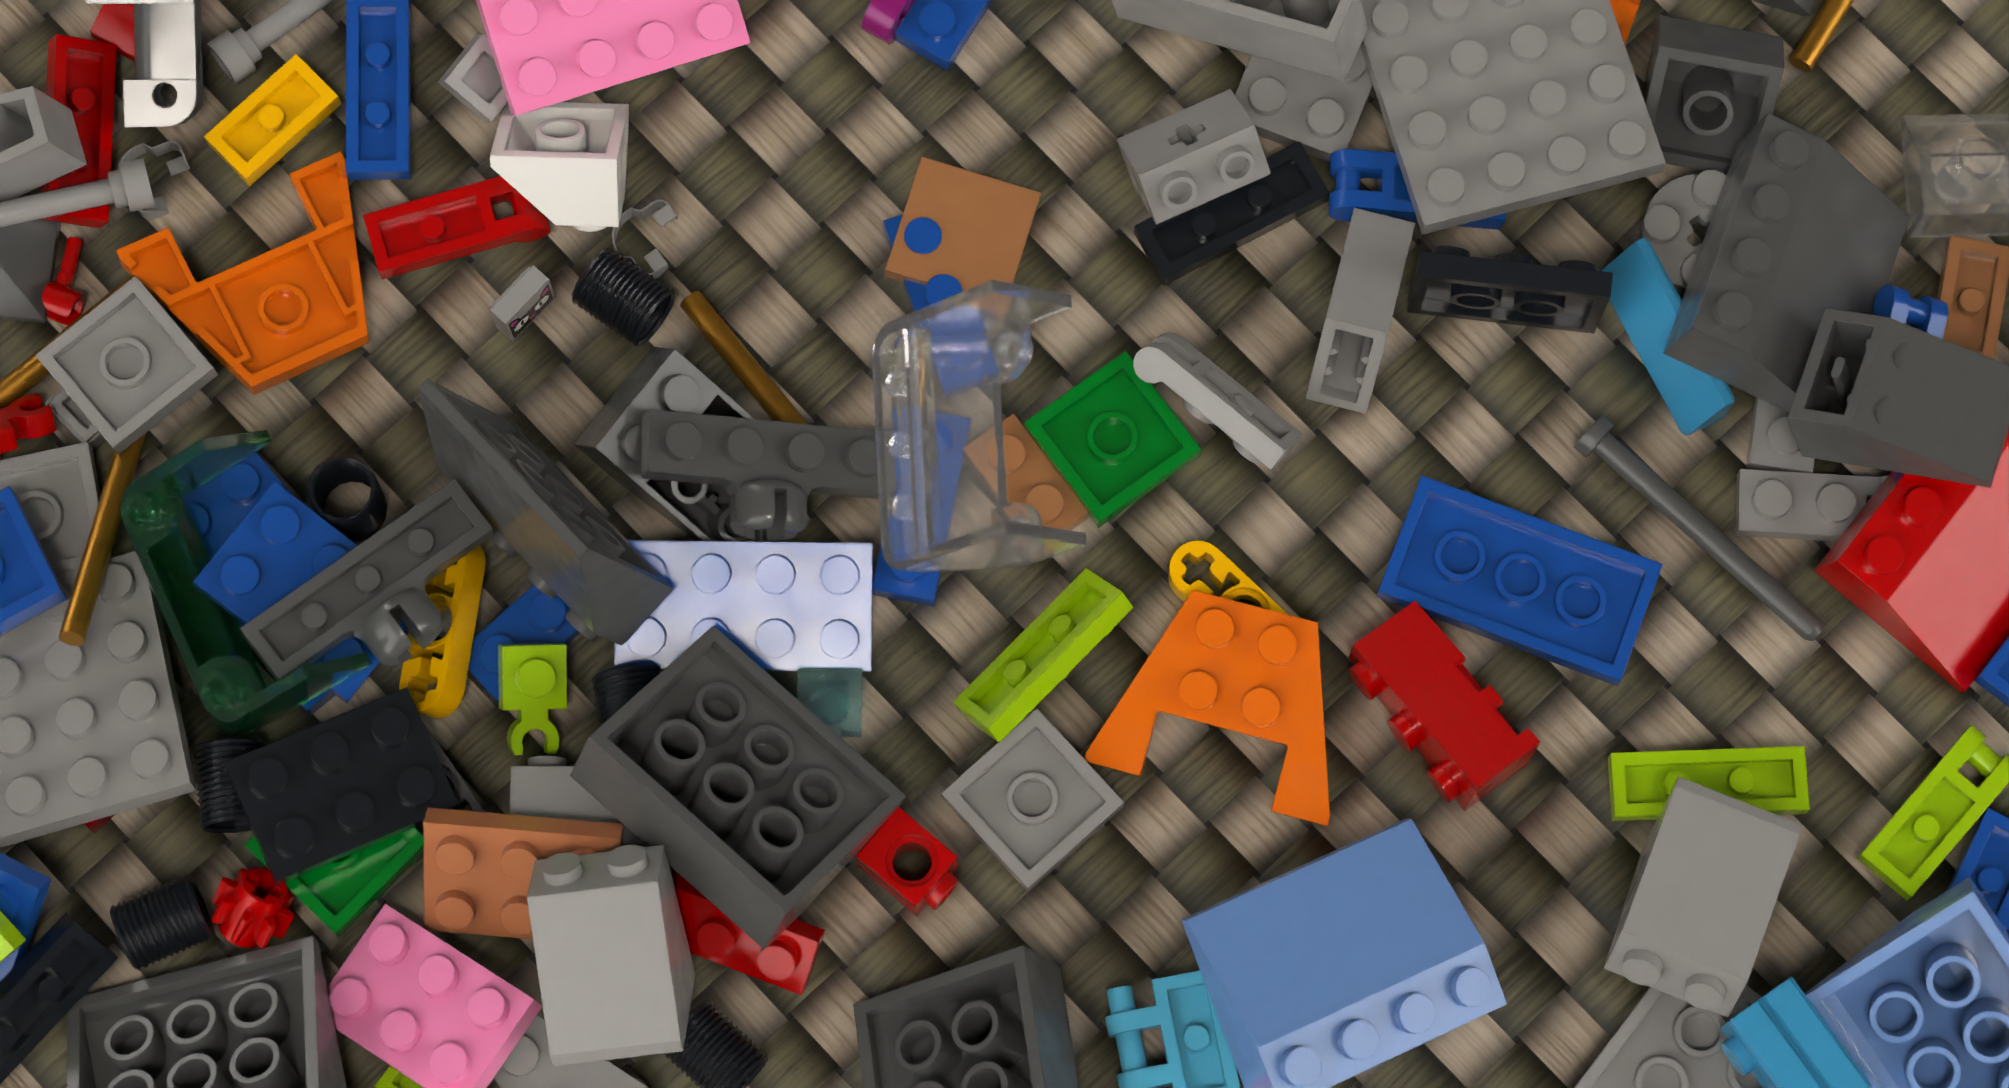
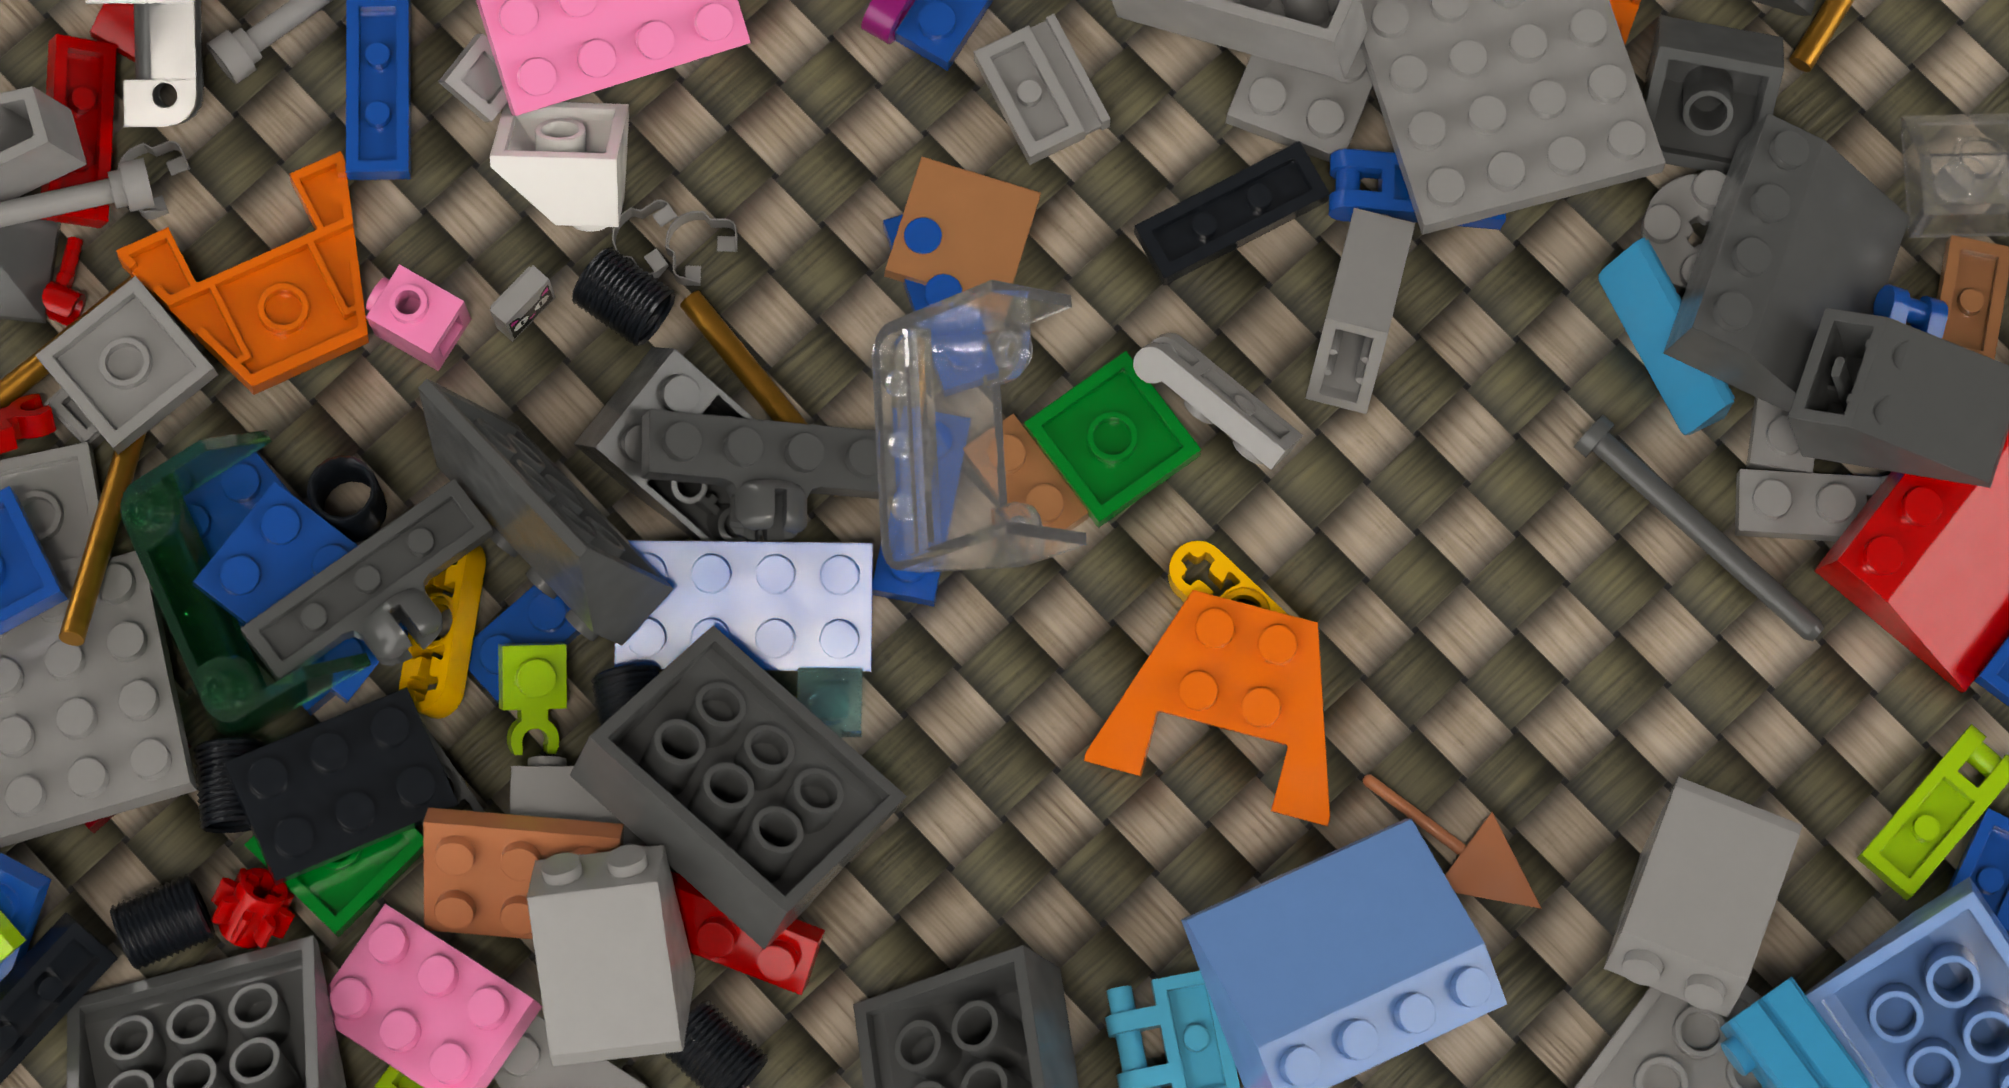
yellow plate [204,54,342,186] -> none
red plate [363,176,551,280] -> none
red brick [856,807,960,916] -> none
light grey plate [941,708,1124,892] -> none
lime plate [952,568,1134,743] -> none
light grey brick [1116,89,1271,225] -> none
red wedge [1348,601,1540,811] -> none
blue plate [1376,475,1663,686] -> none
black plate [1407,246,1613,334] -> none
lime plate [1608,746,1810,821] -> none
none -> bright pink brick [366,264,471,371]
none -> light grey piece [665,211,738,286]
none -> light grey plate [974,14,1110,165]
none -> nougat piece [1363,774,1542,909]

